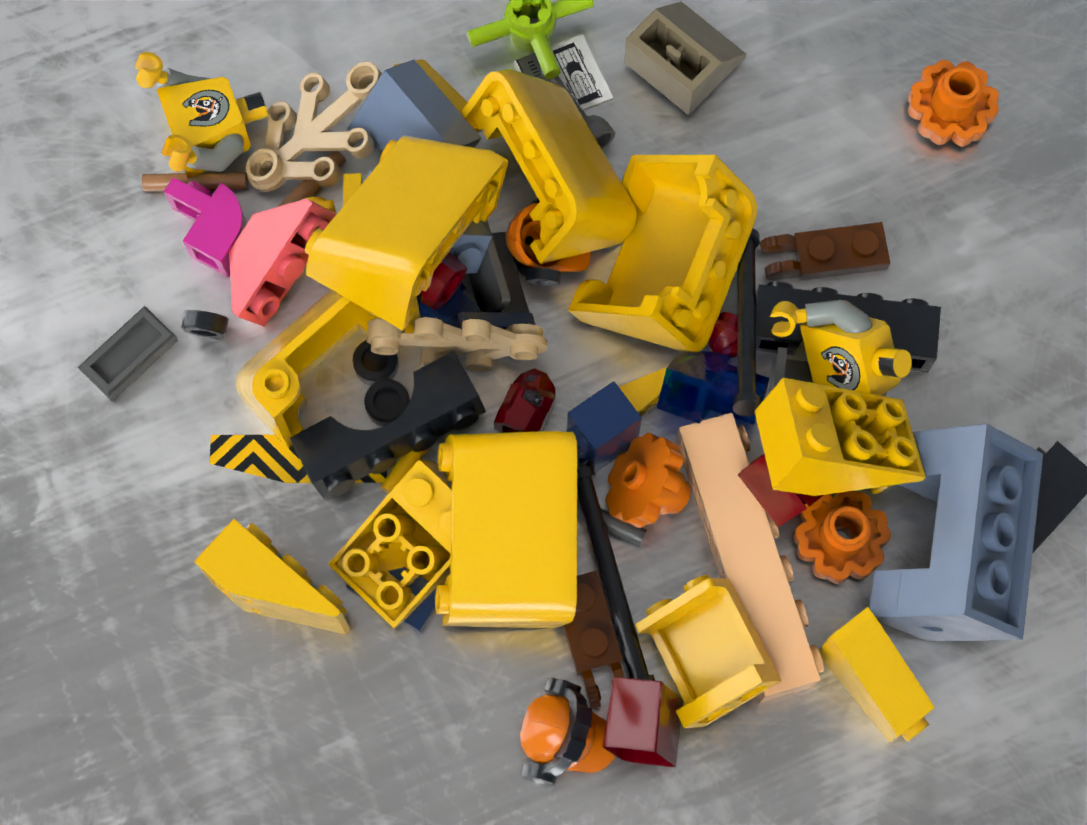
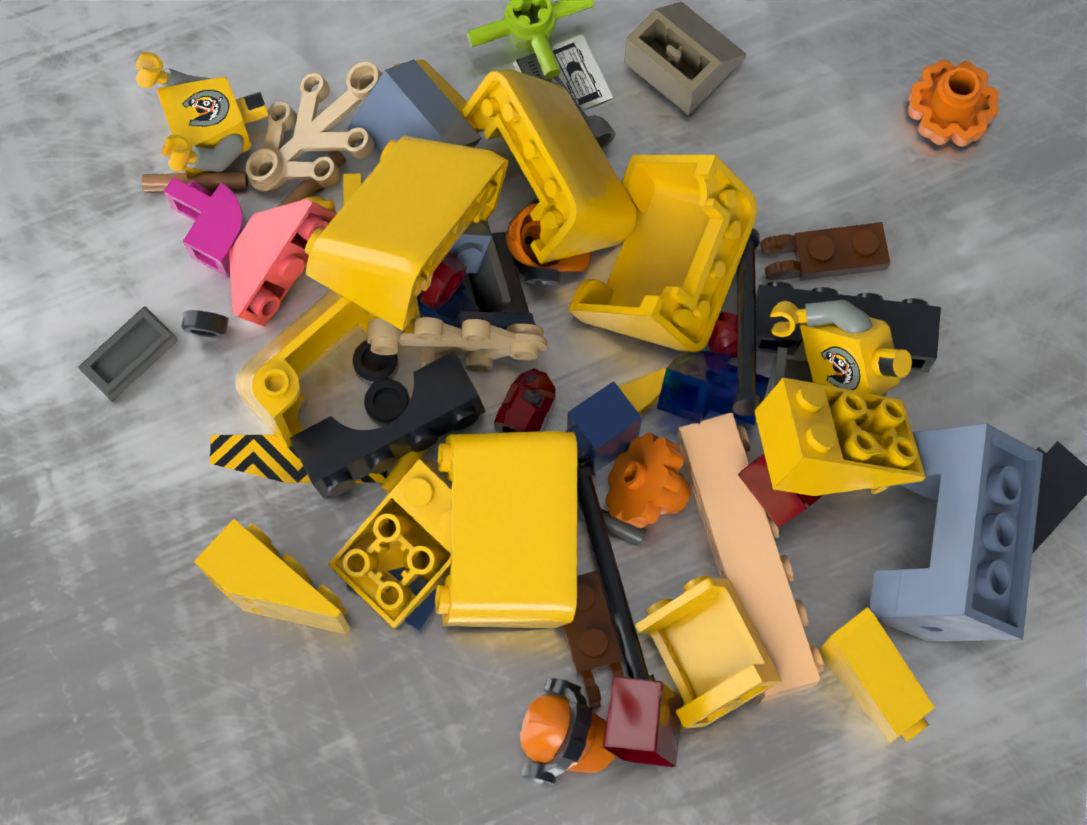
orange plant [793,491,891,584] -> none

